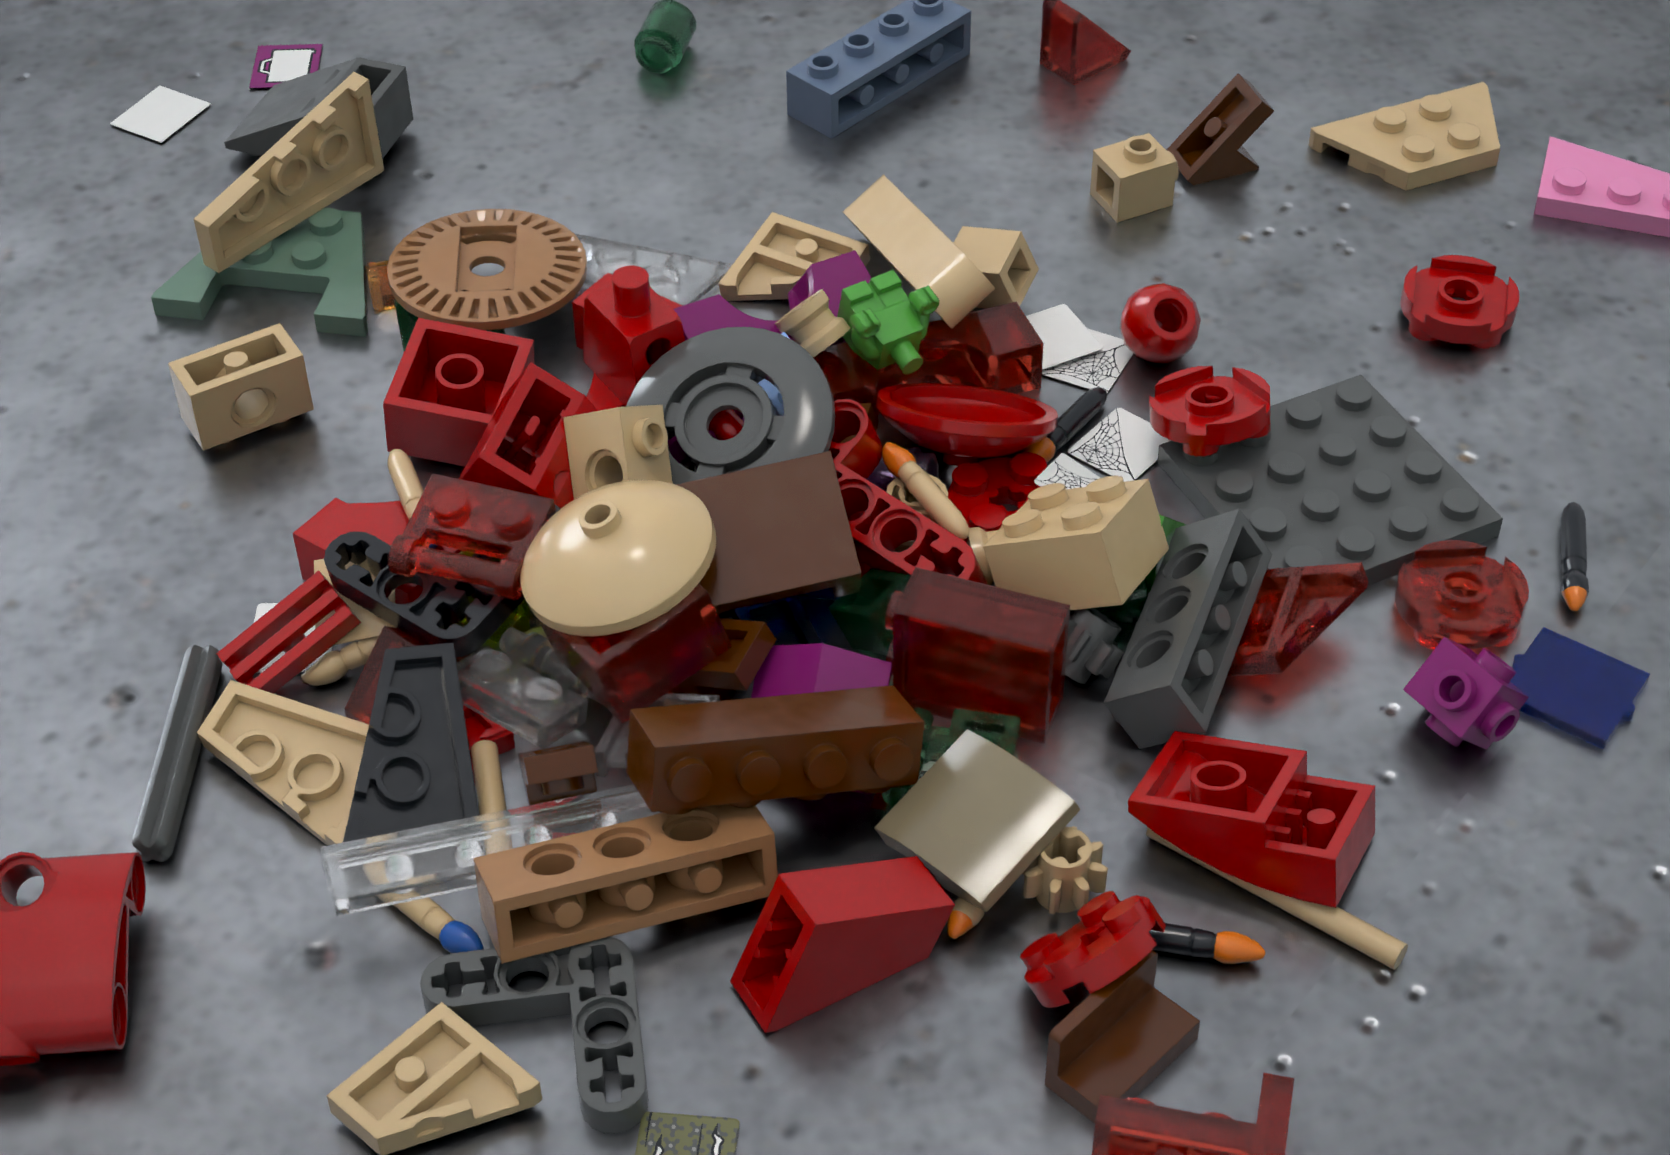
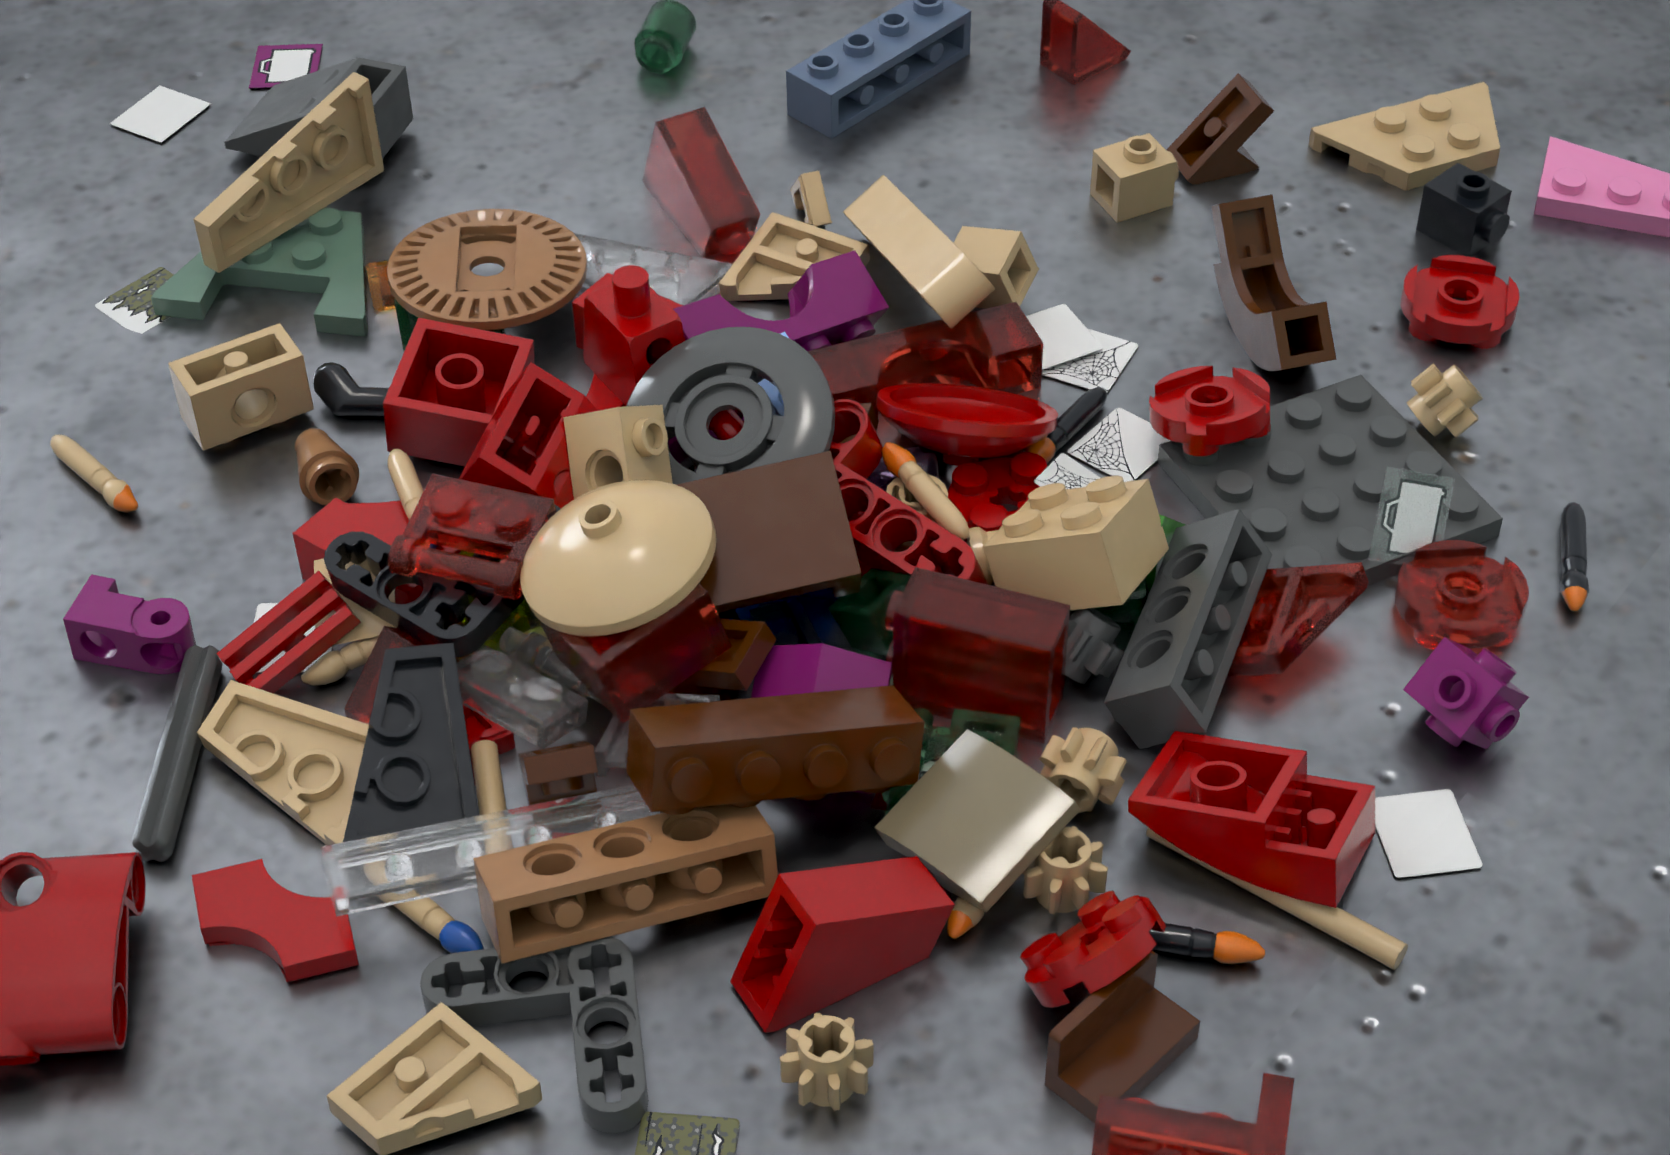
tan wheel [775,289,850,357] -> none
bright green piece [837,270,940,375] -> none
red piece [1119,283,1201,364] -> none
clear blue piece [1510,627,1650,749] -> none
none -> tan piece [50,435,138,513]
none -> magenta leg [63,574,196,674]
none -> sticker [95,267,174,334]
none -> red tile [191,859,359,982]
none -> medium nougat cone [295,428,359,506]
none -> black arm [313,362,389,417]
none -> clear red slope [642,107,760,258]
none -> tan gear [780,1012,873,1111]
none -> tan tile [790,170,832,227]
none -> tan gear [1039,727,1127,813]
none -> reddish brown arch [1211,194,1336,371]
none -> clear sticker [1368,466,1455,571]
none -> white sticker [1375,789,1482,878]
none -> tan gear [1406,363,1483,438]
none -> black brick [1416,163,1512,257]

